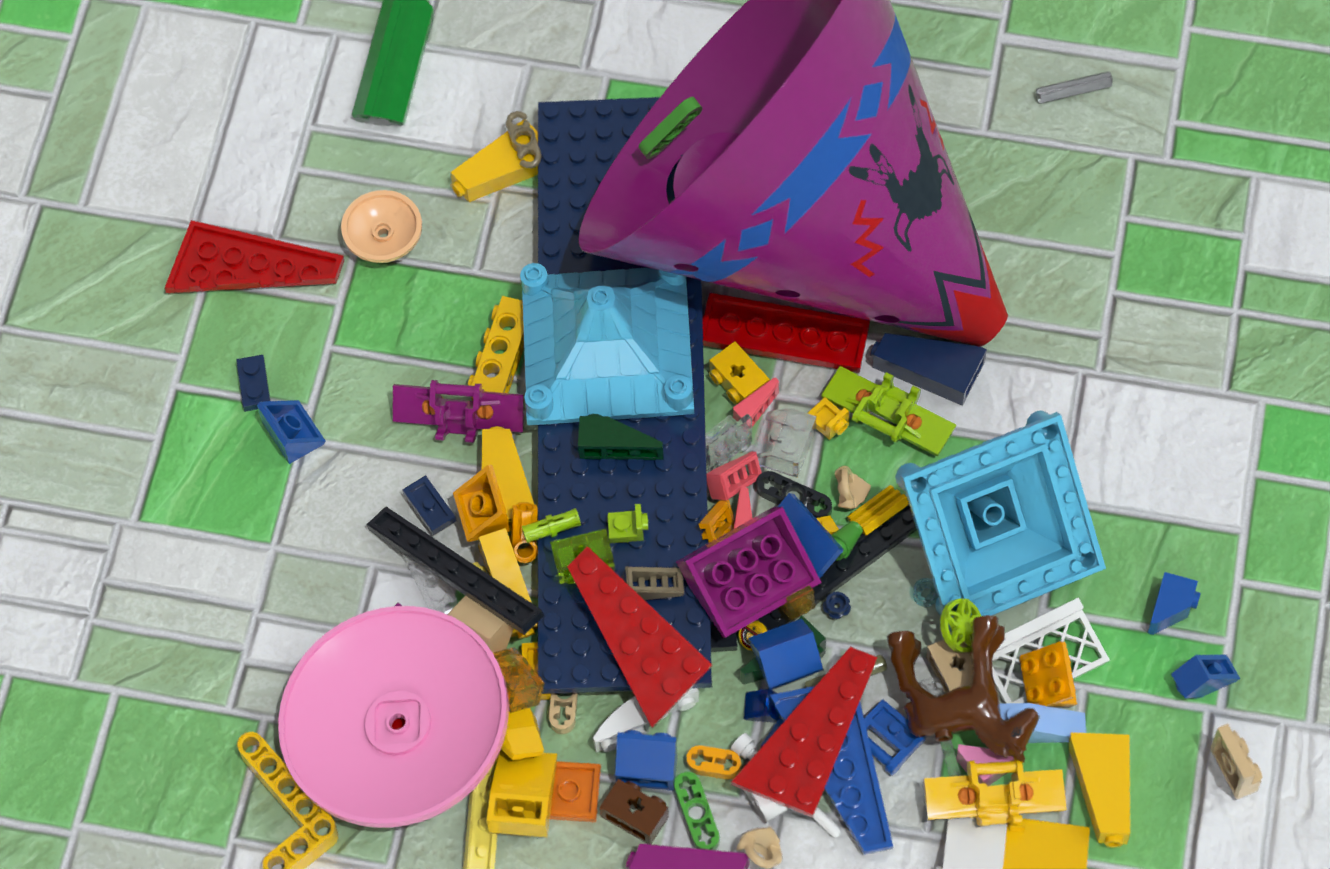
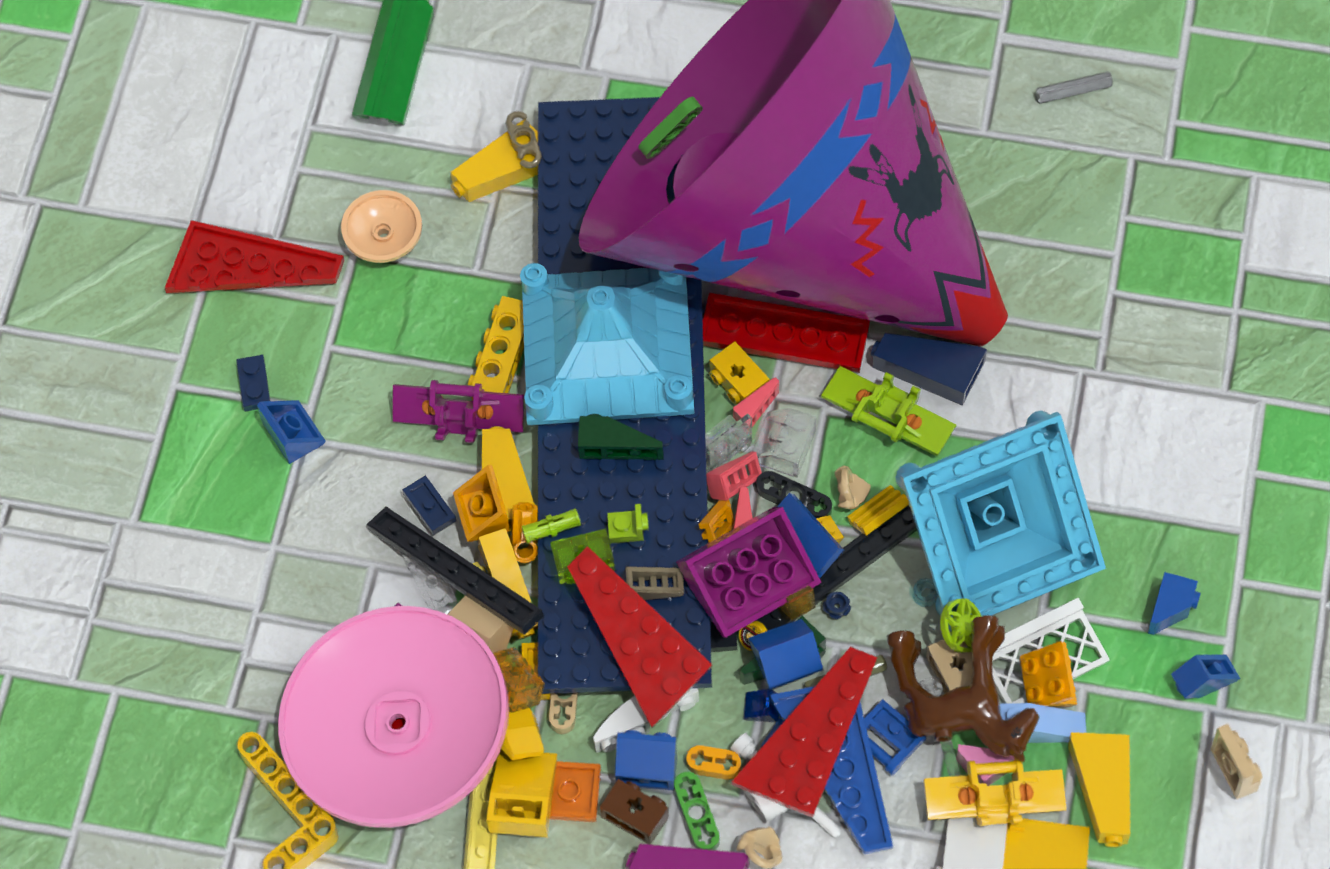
yellow bracket [806,397,849,440] -> none
bright green cone [831,521,863,560] -> none

